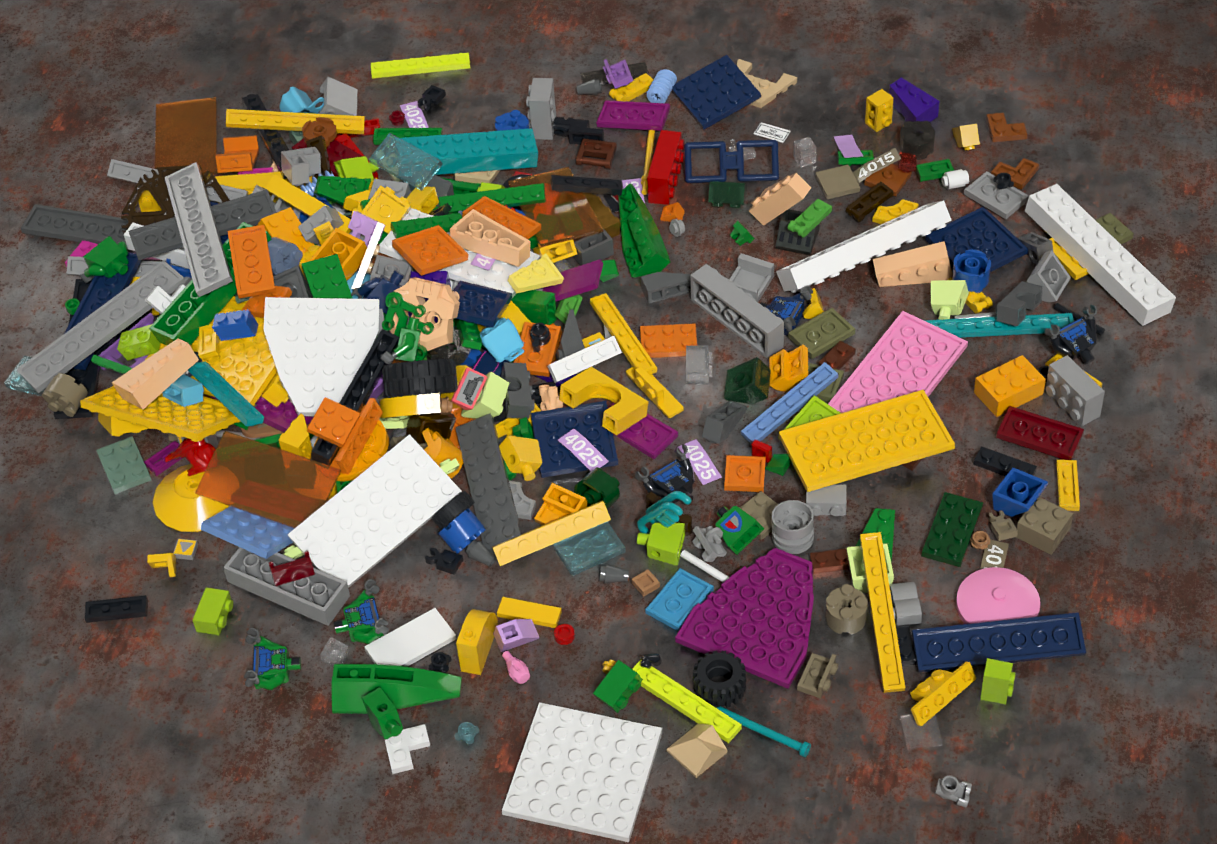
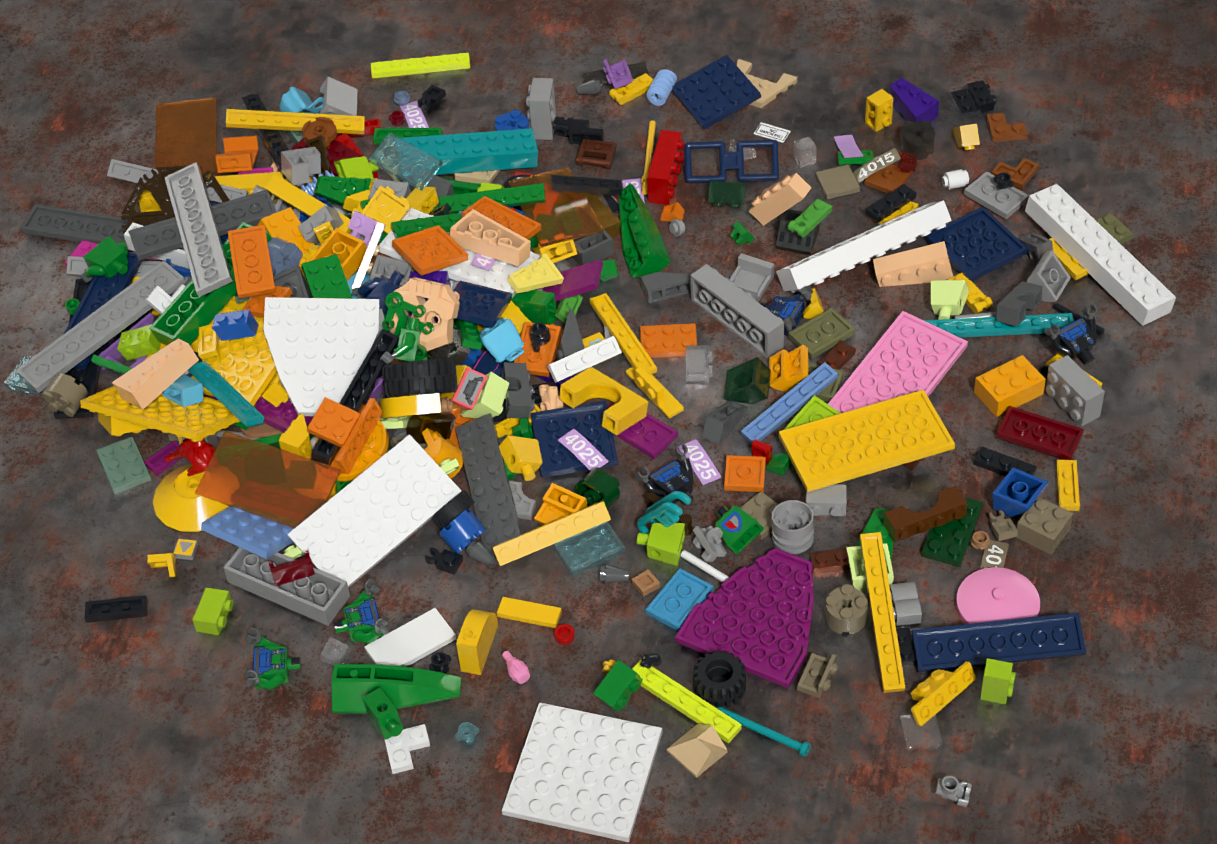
lavender slope [493,619,539,652] -> none
magenta tile [596,100,670,131] -> none
dark brown plate [845,182,893,222] -> none
green plate [915,159,955,182] -> none
blue brick [952,249,991,293] -> none
none -> sand blue plate [394,91,410,106]
none -> black plate [865,184,917,223]
none -> reddish brown arch [883,486,968,542]
none -> black plate [950,80,997,119]

